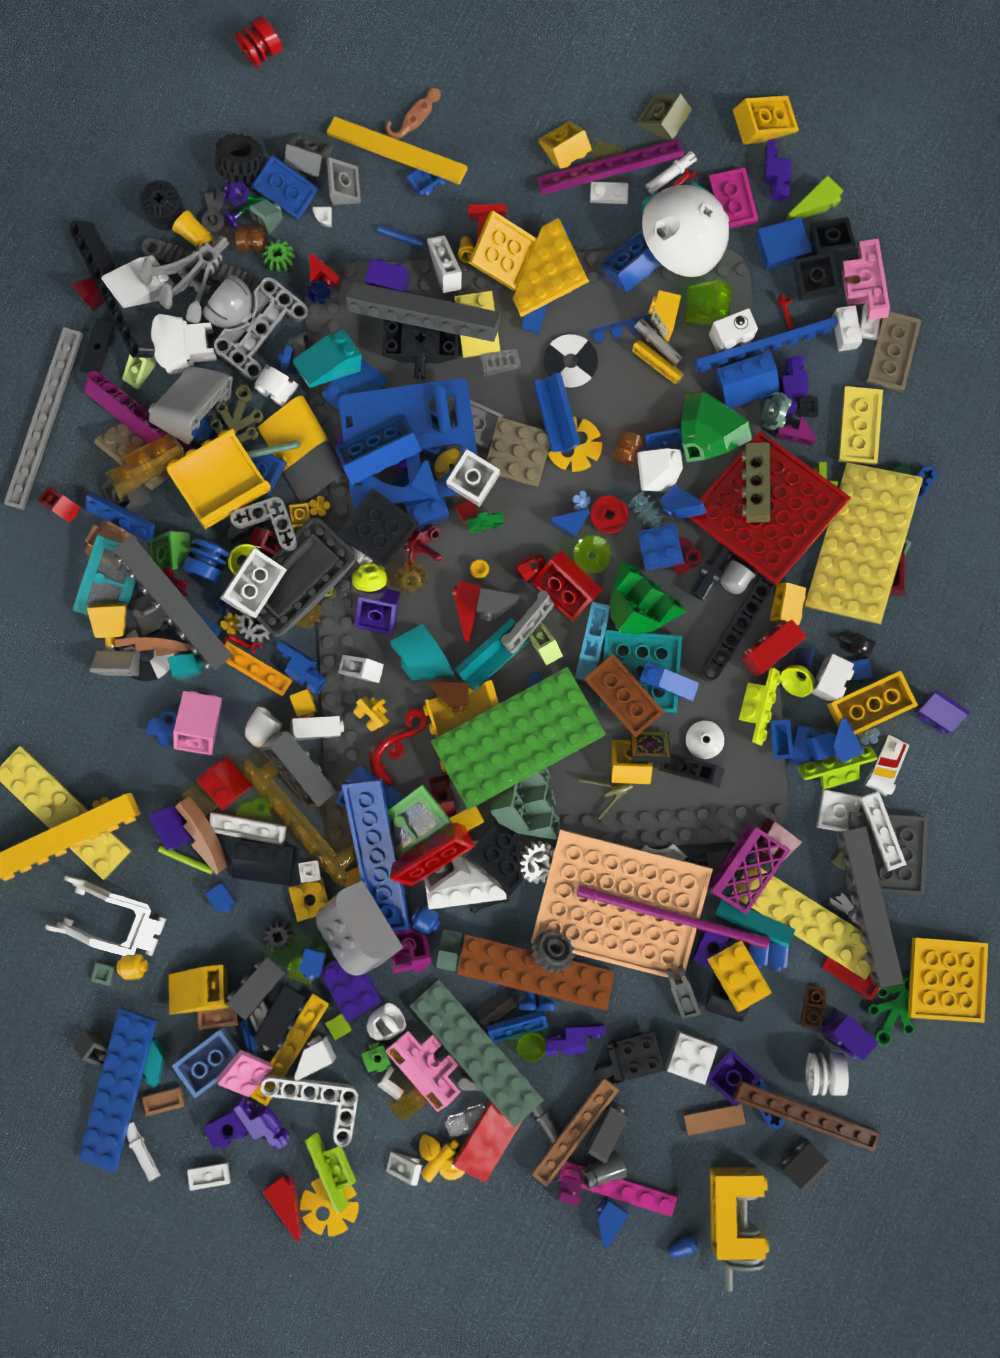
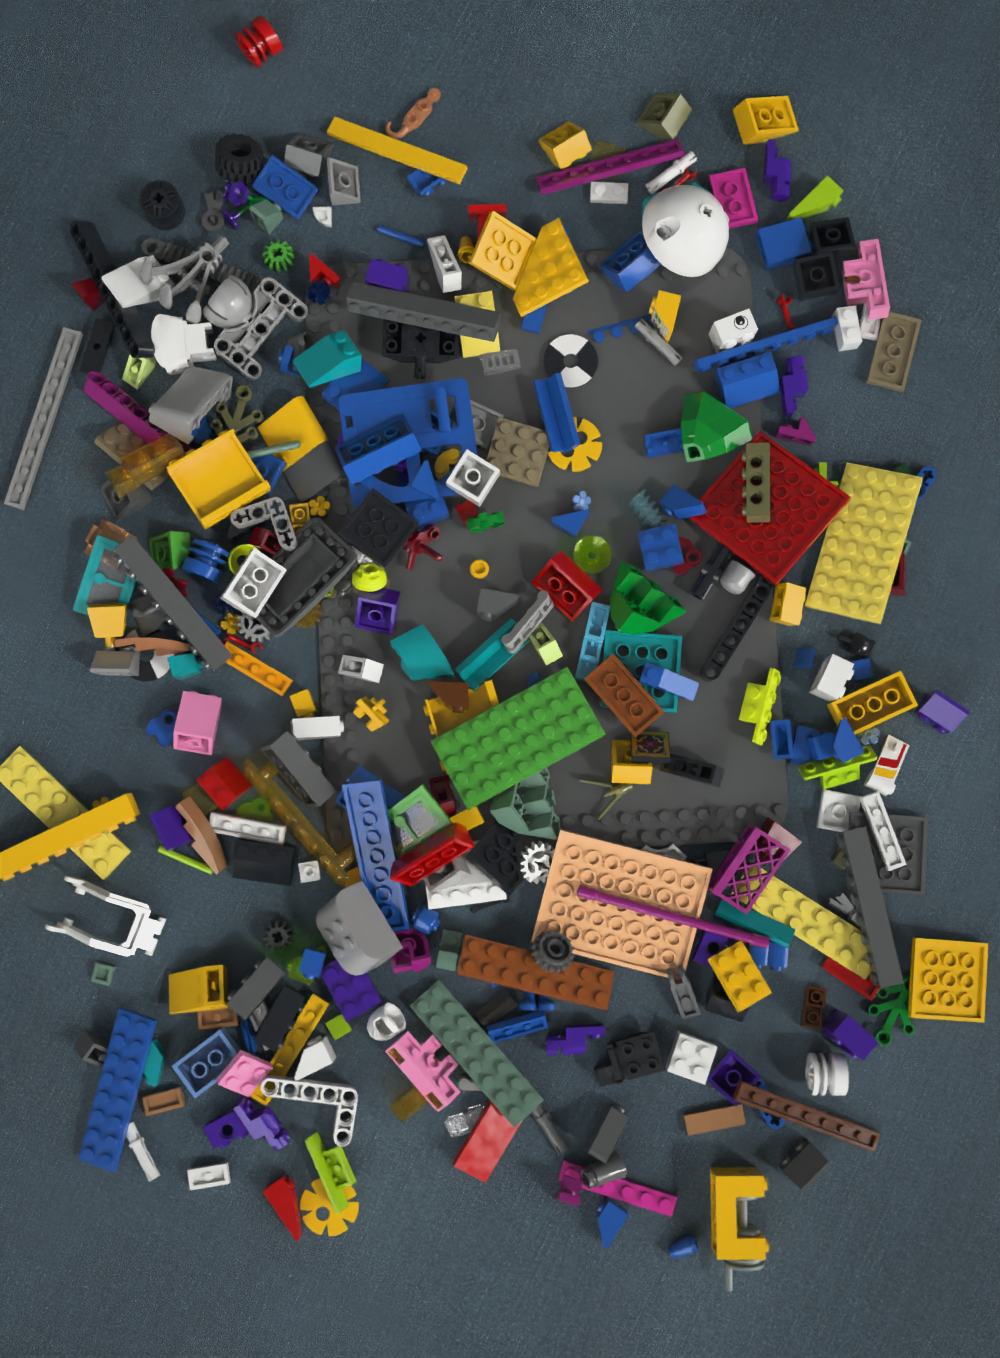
red slope [38,486,80,523] -> none
blue plate [86,492,155,543] -> none
yellow head [117,953,148,980] -> none
yellow plant [172,210,215,248] -> none
blue brick [205,882,237,914] -> none
clear orange wheel [235,227,265,252] -> none
white piece [245,706,283,748] -> none
white brick [254,364,299,407] -> none
blue plate [276,641,327,694] -> none
yellow piece [288,878,329,922] -> none
bright green brick [361,1041,392,1073] -> none
red plant [367,708,428,786] -> none
white tile [377,1066,404,1100] -> none
white slope [386,1152,422,1185] -> none
clear yellow gear [395,561,427,595] -> none
yellow plant [419,1135,465,1182] -> none
red slope [452,581,482,644] -> none
red rock [514,553,545,583] -> none
clear neon green hair [517,1031,546,1062] -> none
medium nougat tile [531,1079,619,1187] -> none
red plate [590,495,629,534] -> none
clear orange wheel [612,431,644,466] -> none
yellow slope [632,340,684,384] -> none
white slope [637,448,683,492] -> none
clear neon green slope [685,279,732,326] -> none
white dish [686,721,724,759] -> none
red brick [741,619,807,678] -> none
sand green plate [761,391,792,430] -> none
neon yellow piece [780,665,815,697] -> none
black tile [798,397,818,417] -> none
light yellow plate [838,386,883,465] -> none

